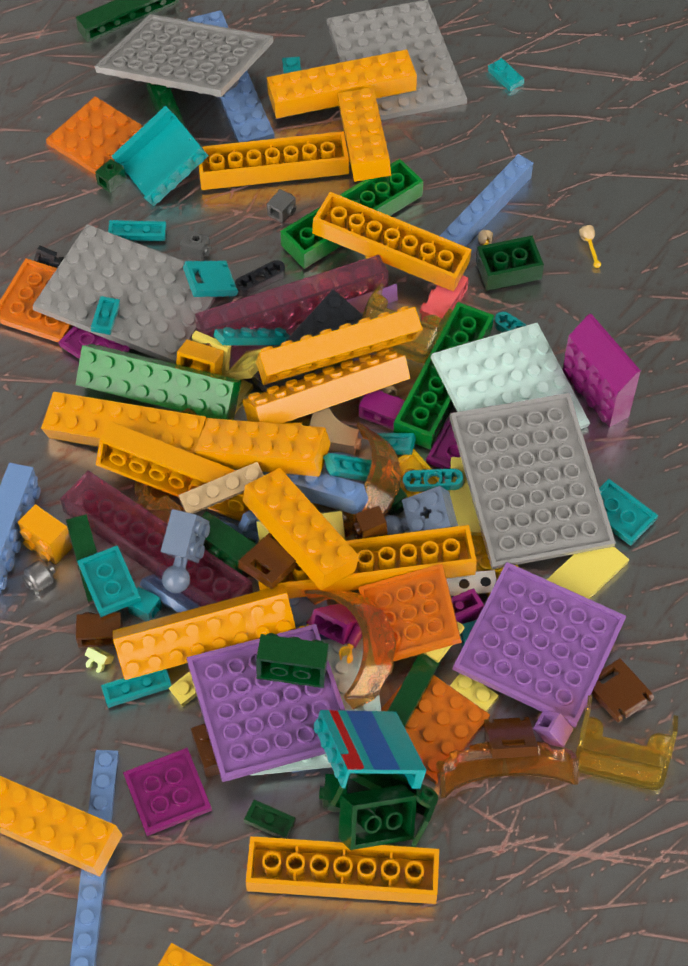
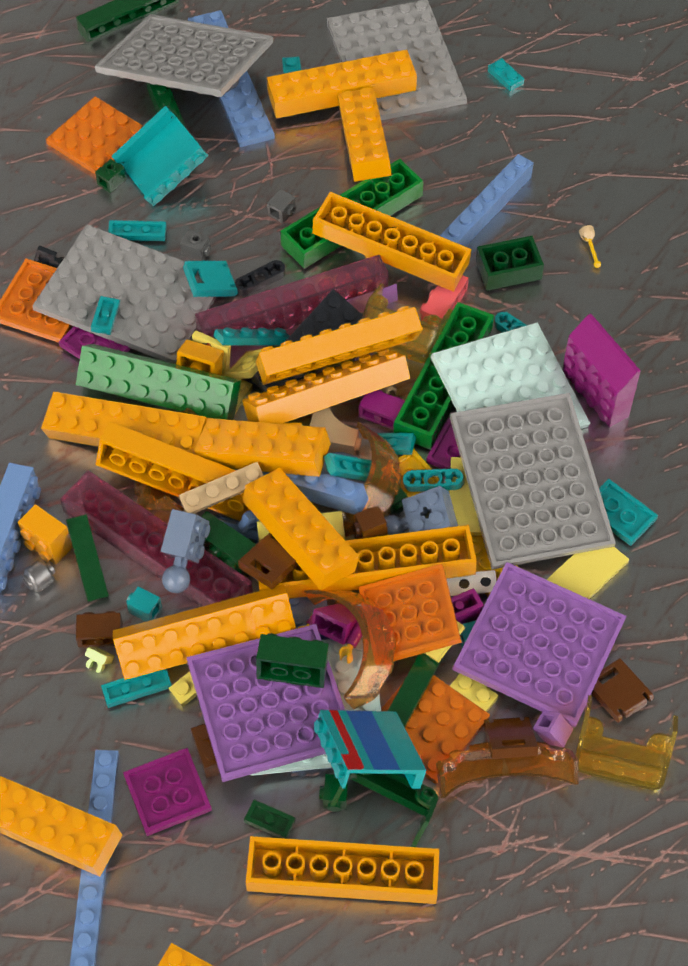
teal plate [77,545,141,617] -> none
medium blue plate [140,574,201,613] -> none
light orange brick [198,131,349,190] -> none
dark green brick [338,785,417,850] -> none
tan hinge [478,230,493,245] -> none

